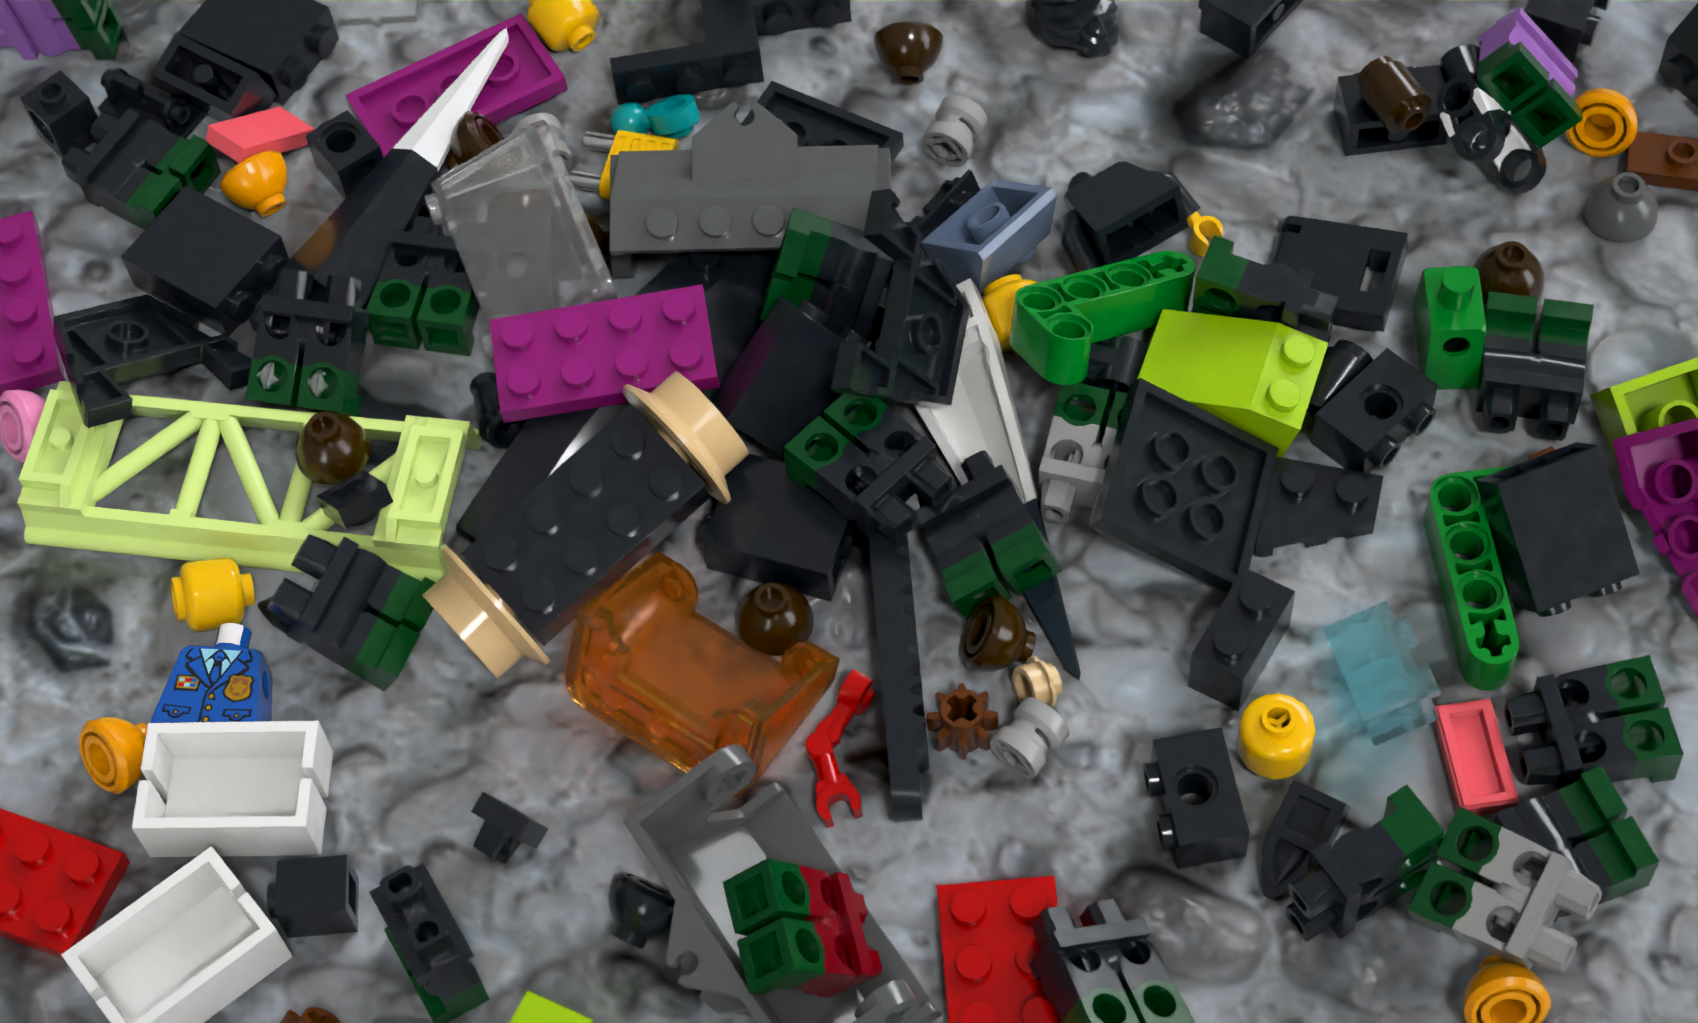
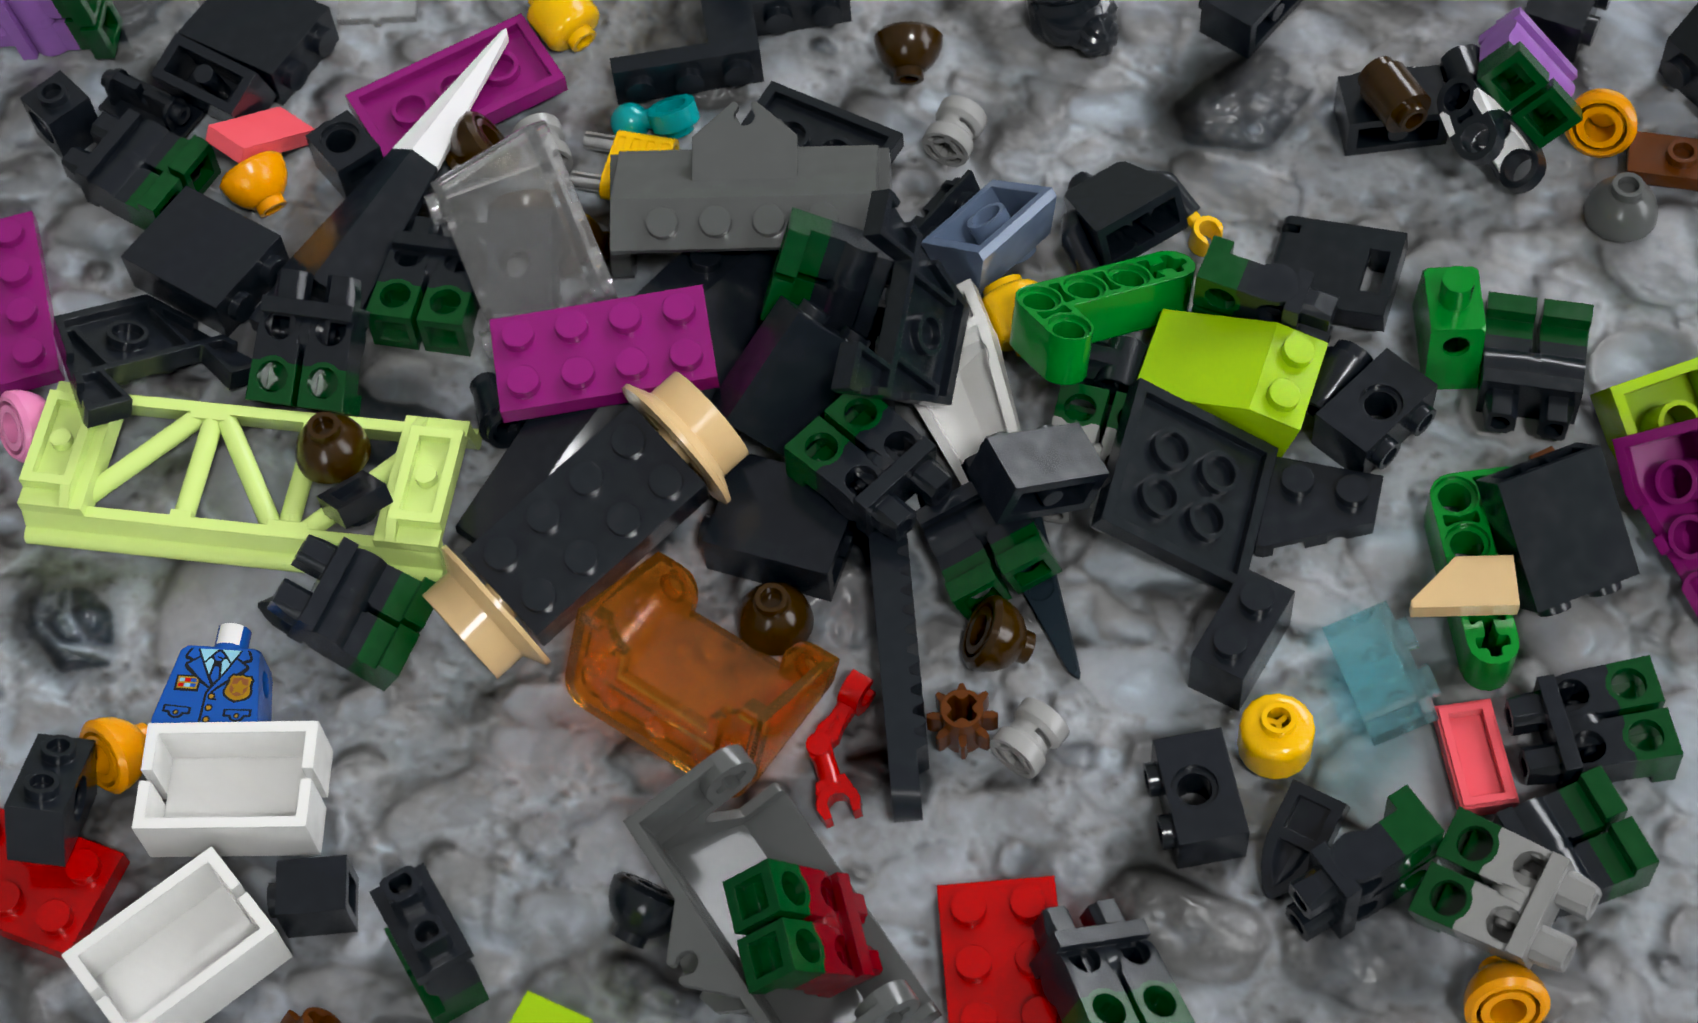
yellow head [171,558,255,632] -> none
black tile [471,792,548,864] -> none
tan plate [1012,656,1062,707] -> none
dark brown brick [1473,241,1544,306] -> none
none -> black brick [4,733,97,867]
none -> black brick [967,422,1109,525]
none -> tan tile [1409,555,1520,617]

